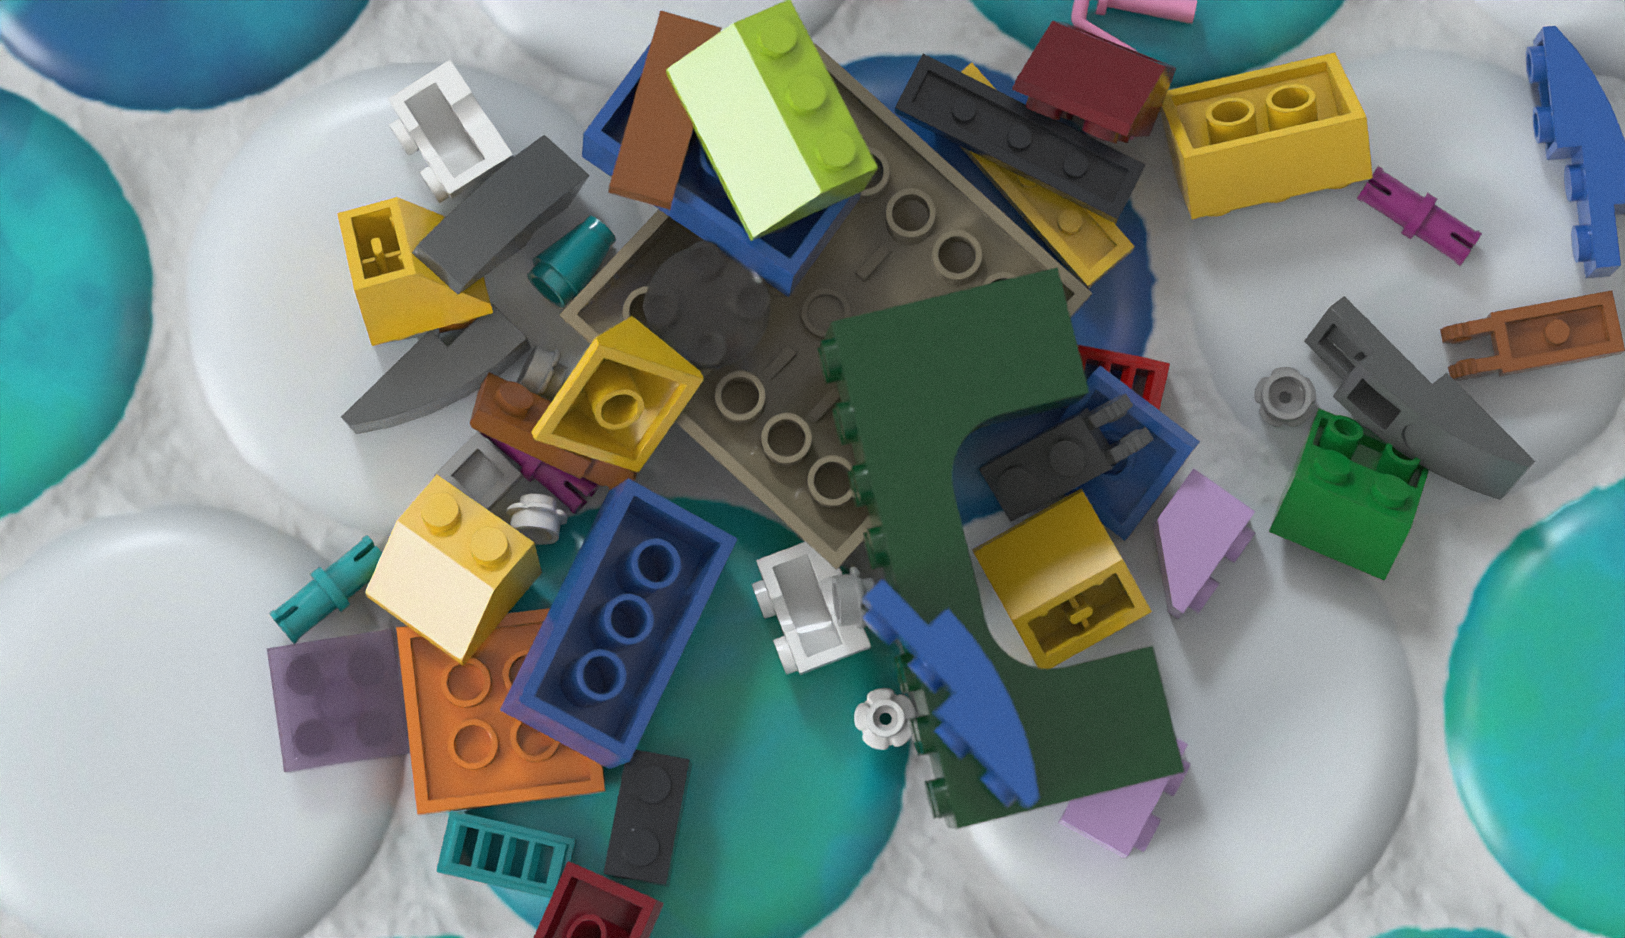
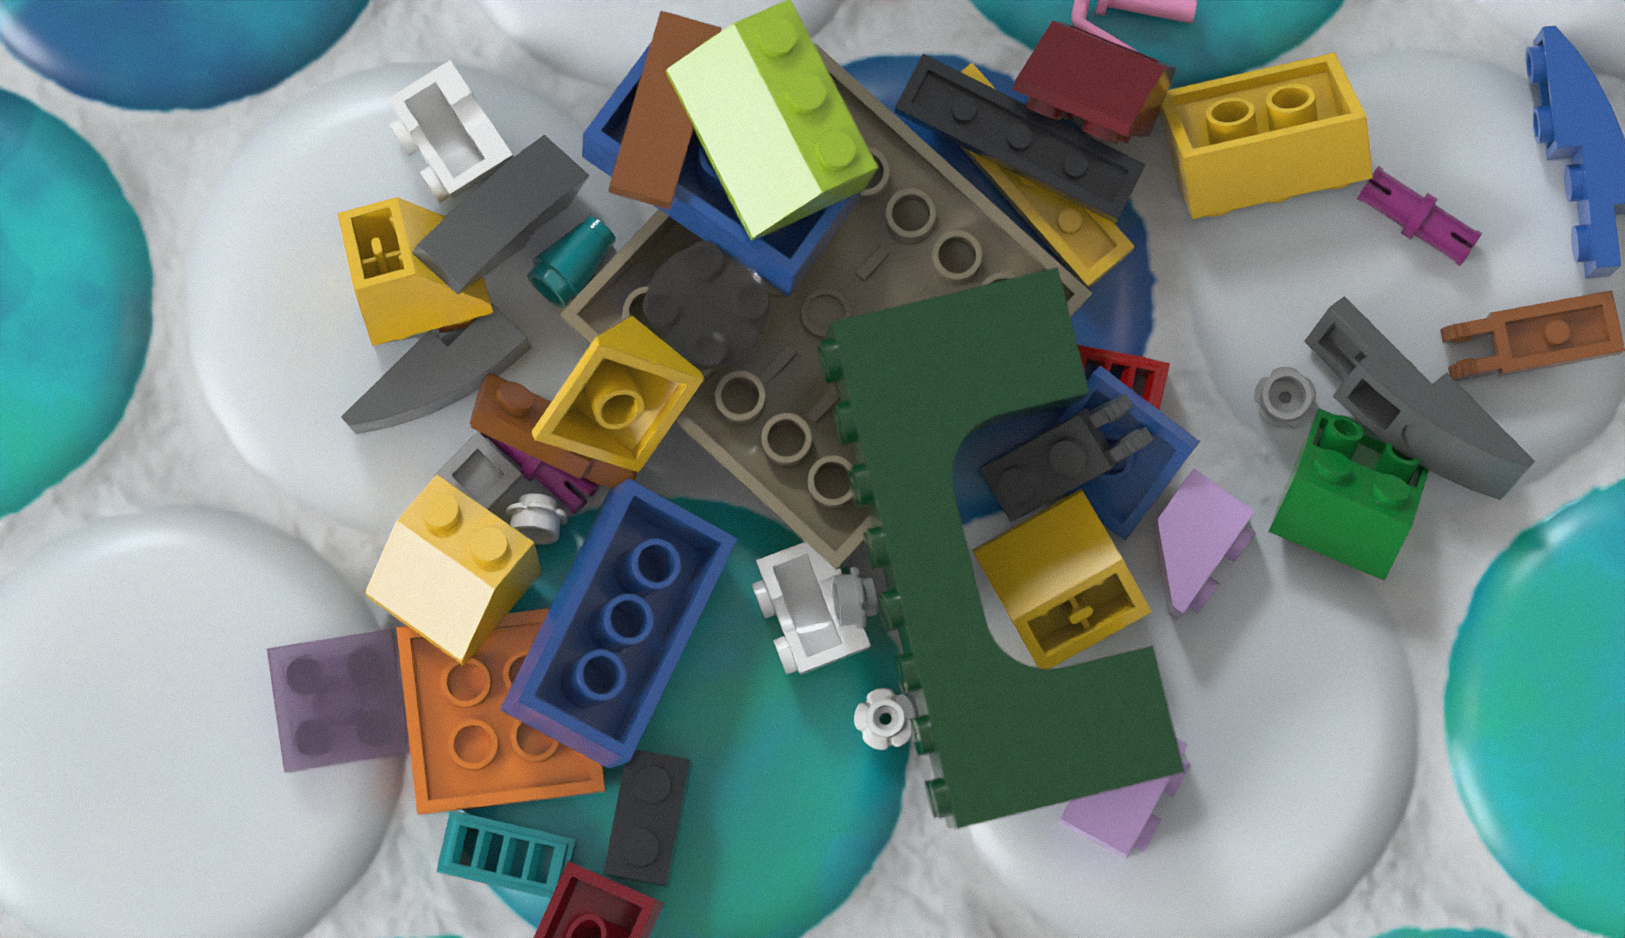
teal pin [269,535,382,645] -> none
light grey plate [516,345,568,400] -> none
blue slope [860,579,1039,807] -> none

